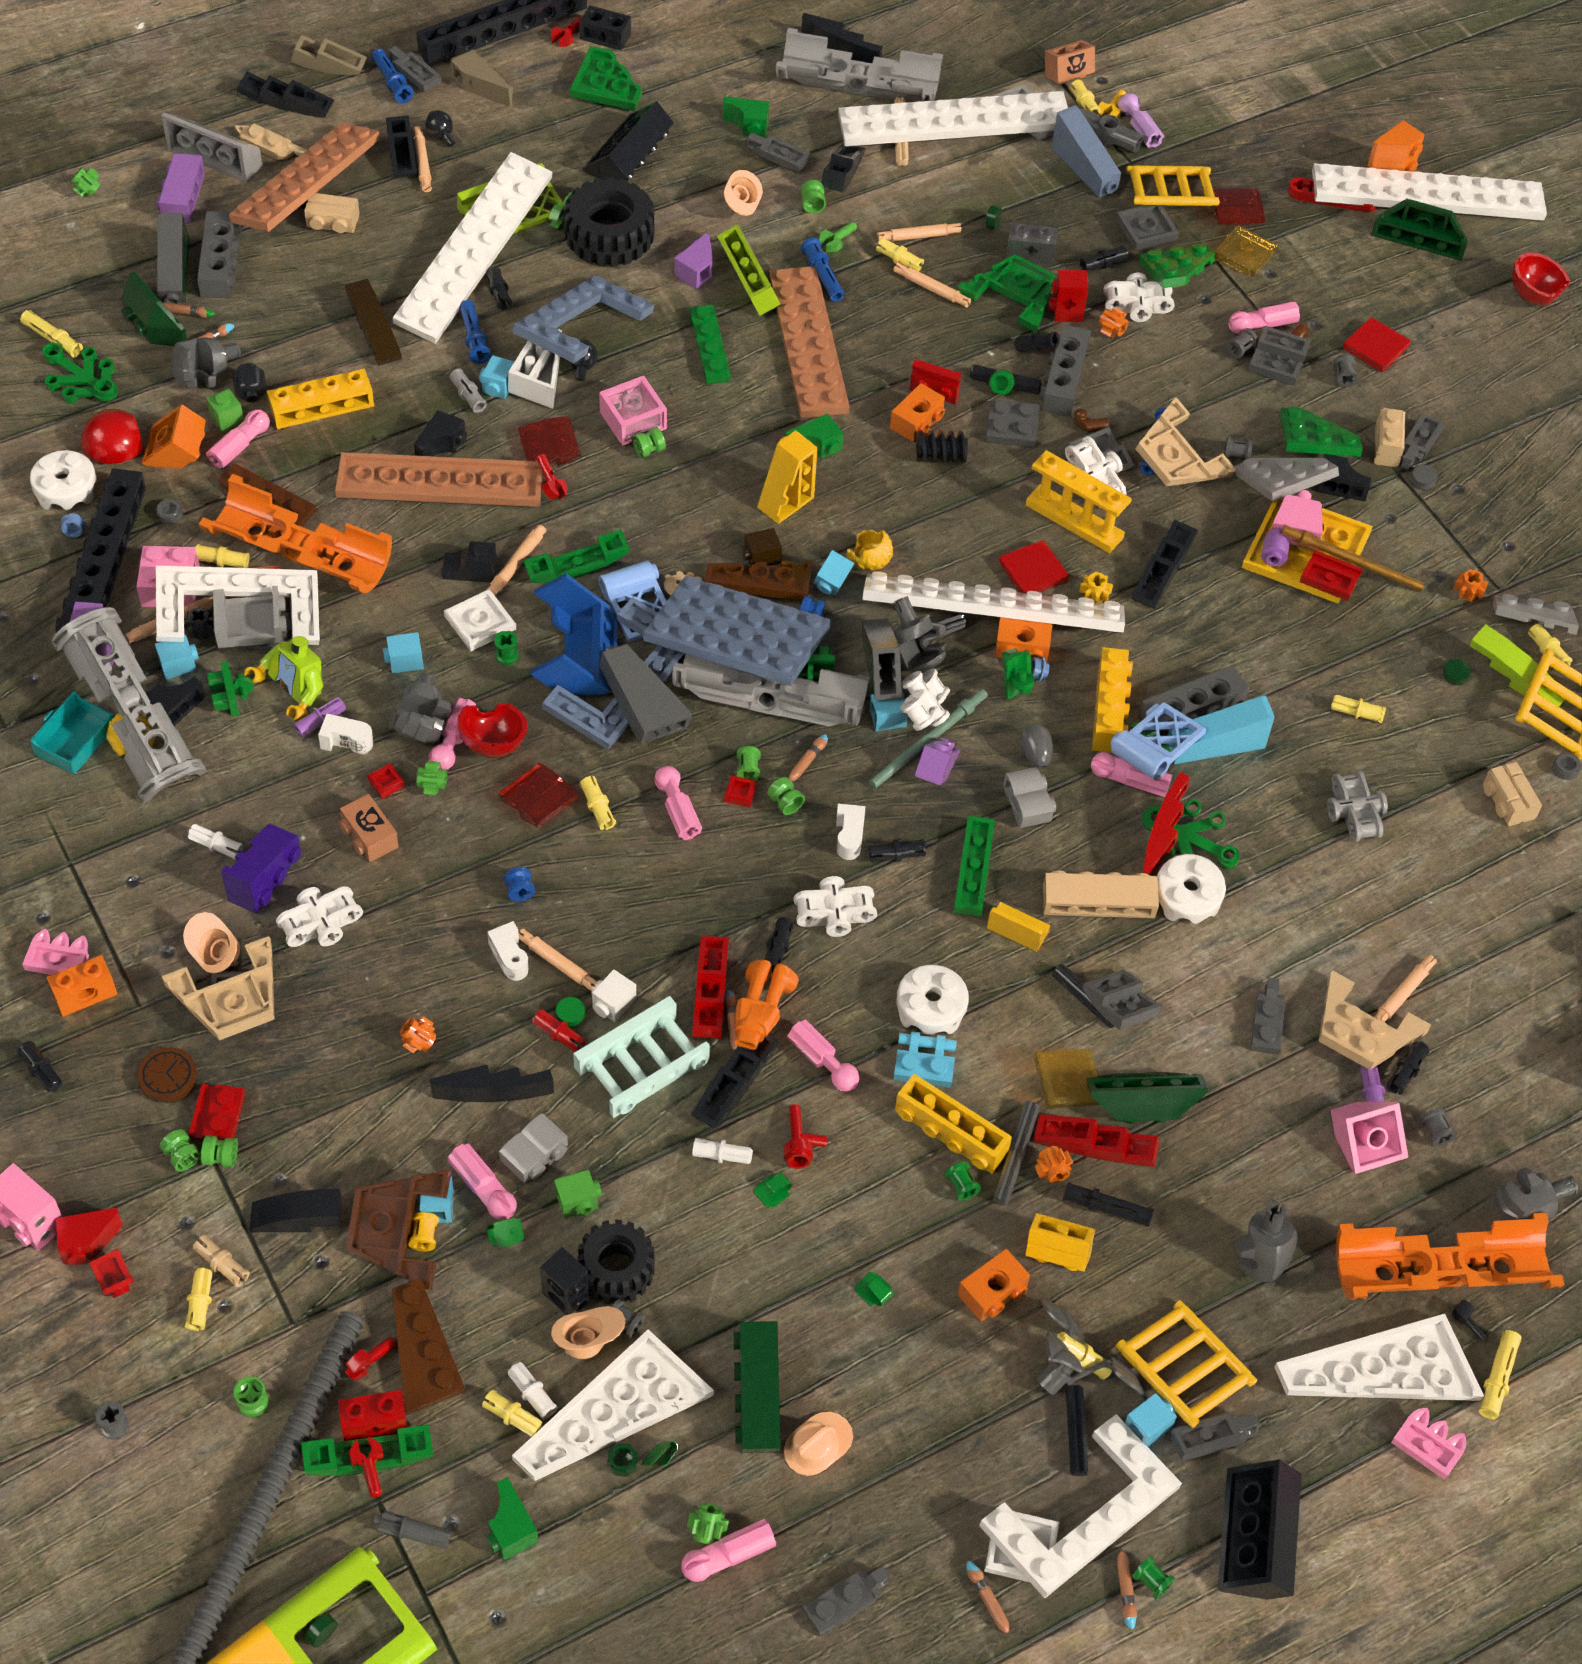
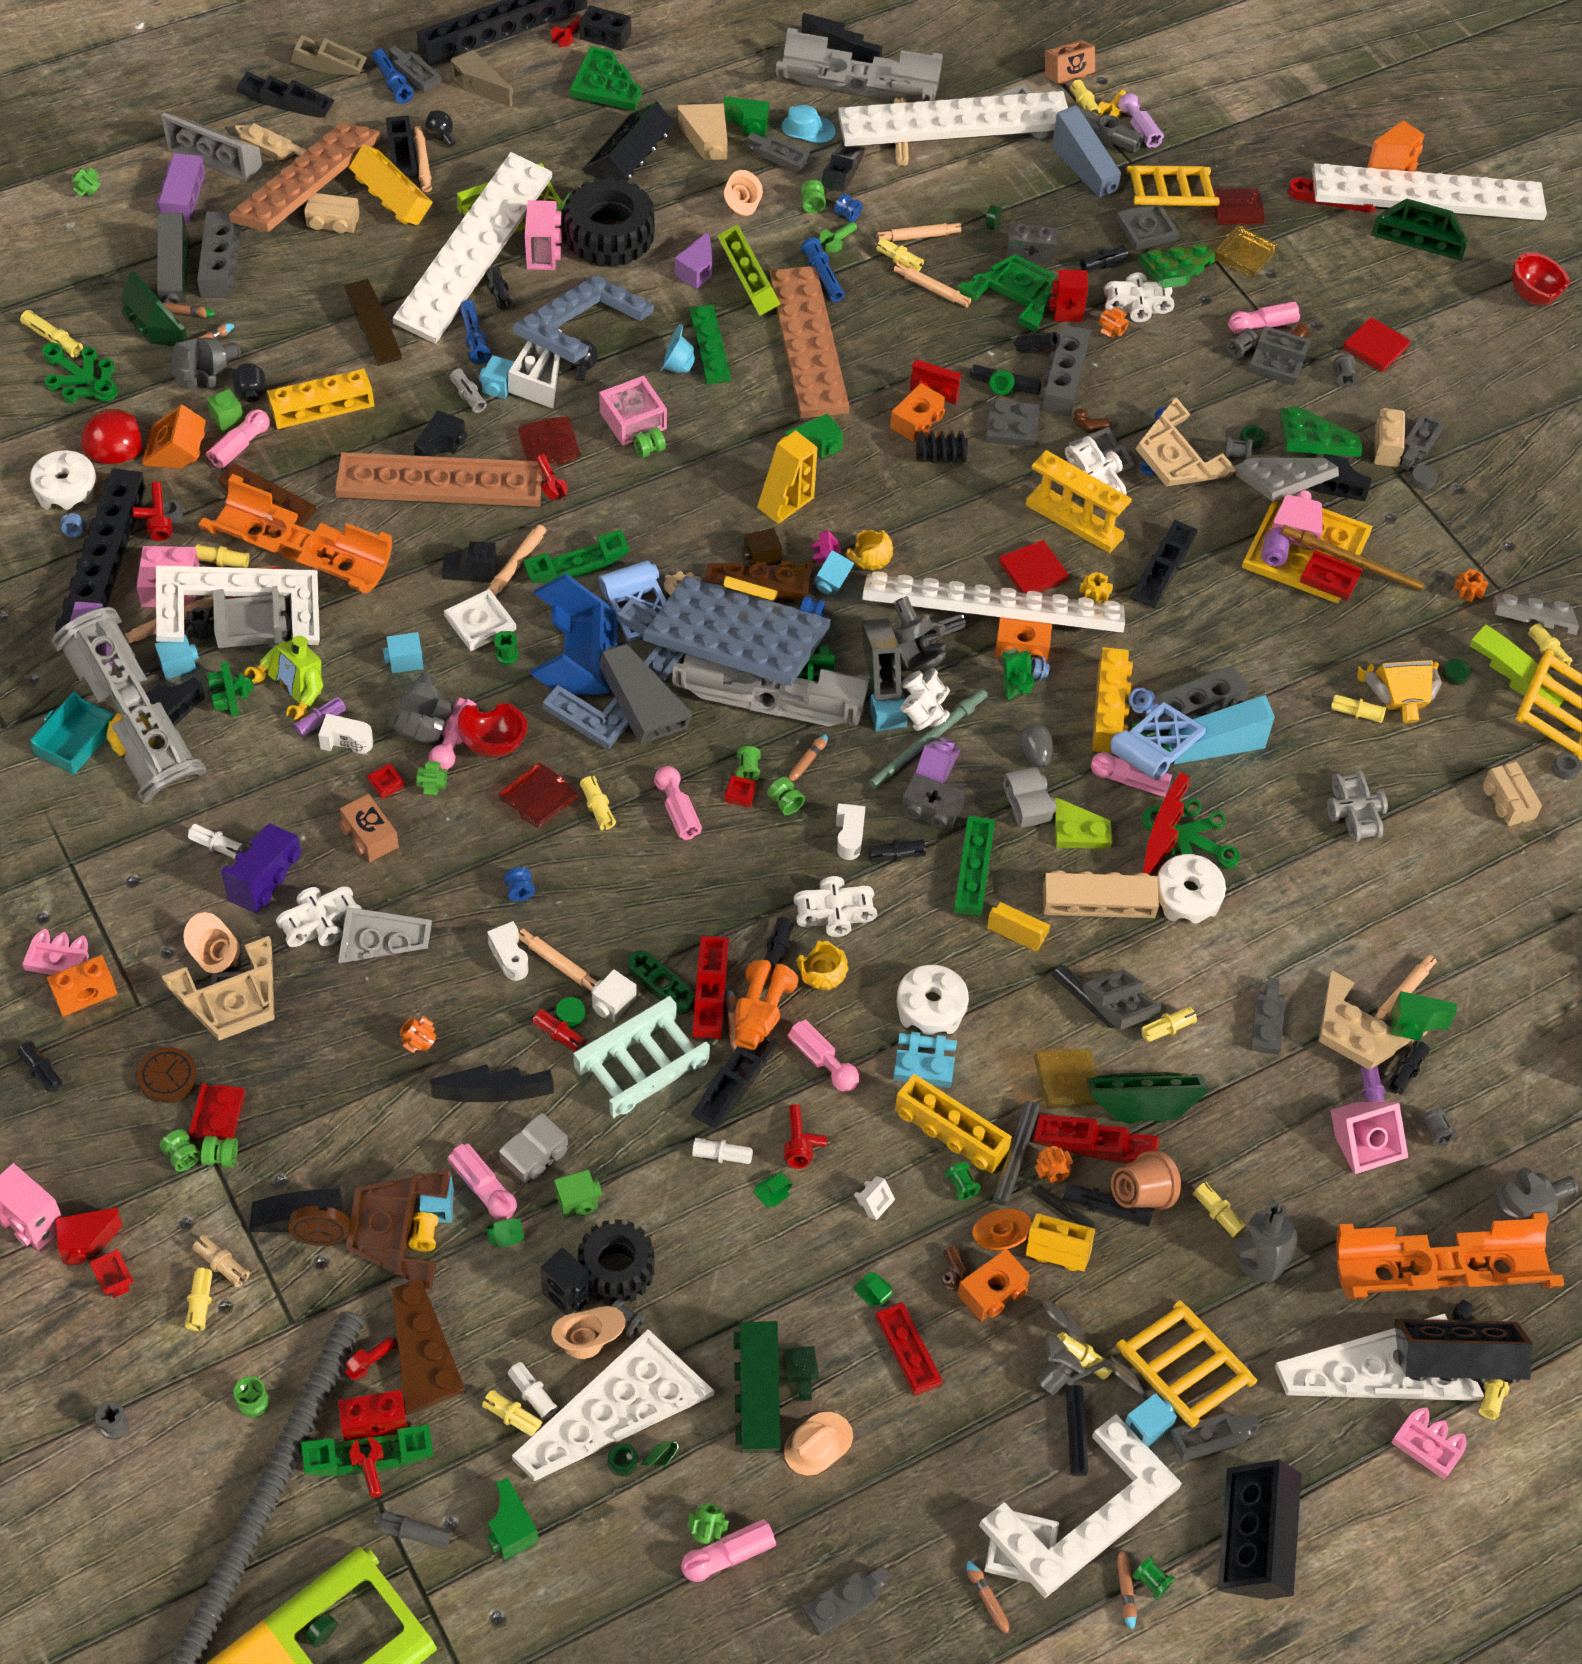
none -> red piece [132,482,173,541]
none -> reddish brown tile [288,1206,350,1246]
none -> light grey wing [338,907,432,964]
none -> yellow brick [349,144,433,225]
none -> bright pink piece [525,200,562,270]
none -> dark green beam [628,950,694,1014]
none -> medium azure piece [660,324,695,373]
none -> tan slope [678,104,727,160]
none -> yellow tile [723,576,778,601]
none -> medium azure piece [781,105,836,143]
none -> clear green plate [783,1346,819,1402]
none -> yellow hair [796,940,848,991]
none -> dark pink tile [812,530,841,564]
none -> blue wheel [834,193,863,222]
none -> white tile [854,1176,895,1220]
none -> red tile [875,1302,943,1396]
none -> flat silver brick [901,773,966,832]
none -> reddish brown arm [941,1246,968,1289]
none -> orange dish [972,1209,1032,1251]
none -> black piece [1027,1183,1100,1233]
none -> lime wing [1054,798,1112,849]
none -> nougat piece [1111,1150,1181,1211]
none -> medium blue plate [1129,688,1155,713]
none -> light yellow axle [1141,1006,1197,1042]
none -> light yellow pin [1192,1182,1247,1239]
none -> dark green tile [1239,425,1266,449]
none -> yellow torso [1357,660,1442,724]
none -> green arch [1392,991,1457,1041]
none -> black slope [1395,1319,1533,1383]

